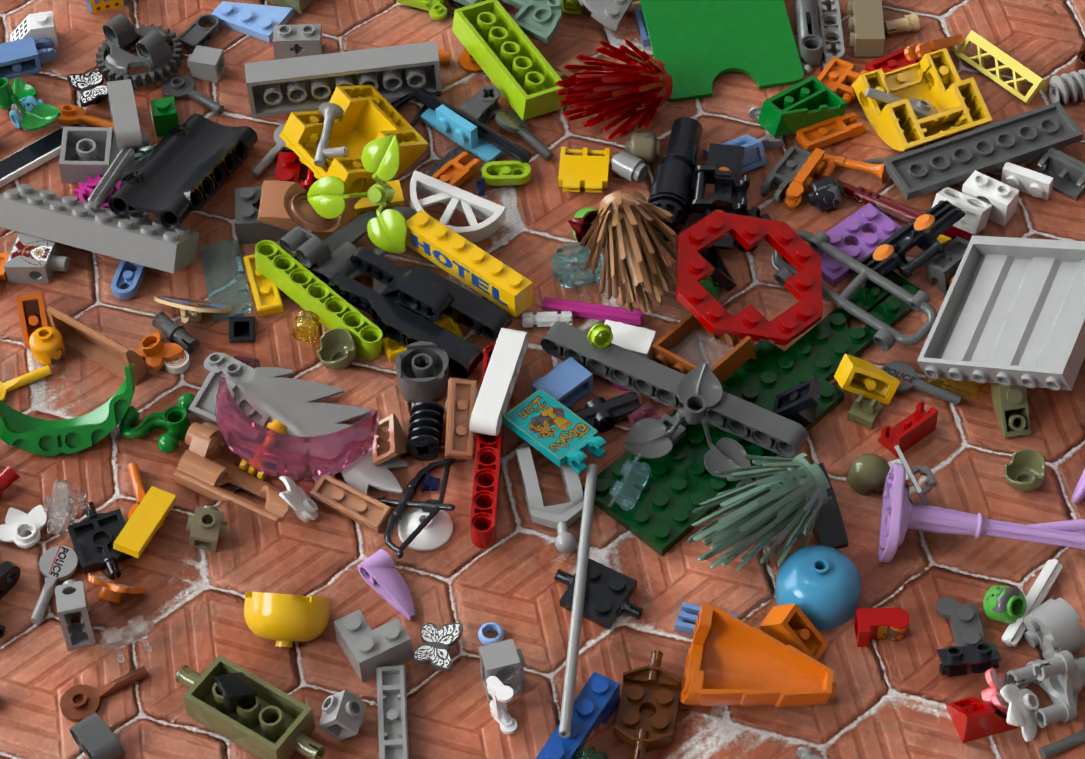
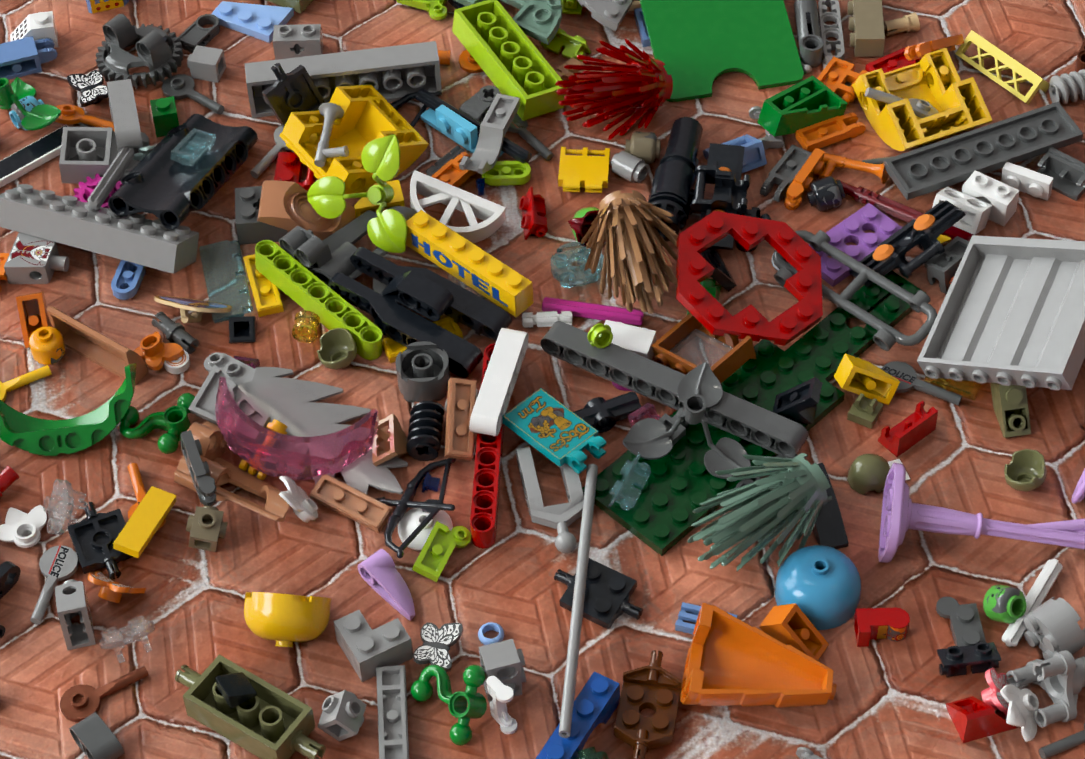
medium blue brick [532,357,593,409] -> none
light grey shield [894,445,937,505] -> none
none -> clear light blue plate [171,128,216,167]
none -> dark grey hinge [181,430,216,506]
none -> black plate [262,63,325,129]
none -> green piece [411,665,487,746]
none -> lime hinge [412,521,471,583]
none -> light grey piece [459,93,520,174]
none -> red hinge [519,187,548,240]
none -> lime hinge [541,28,591,62]

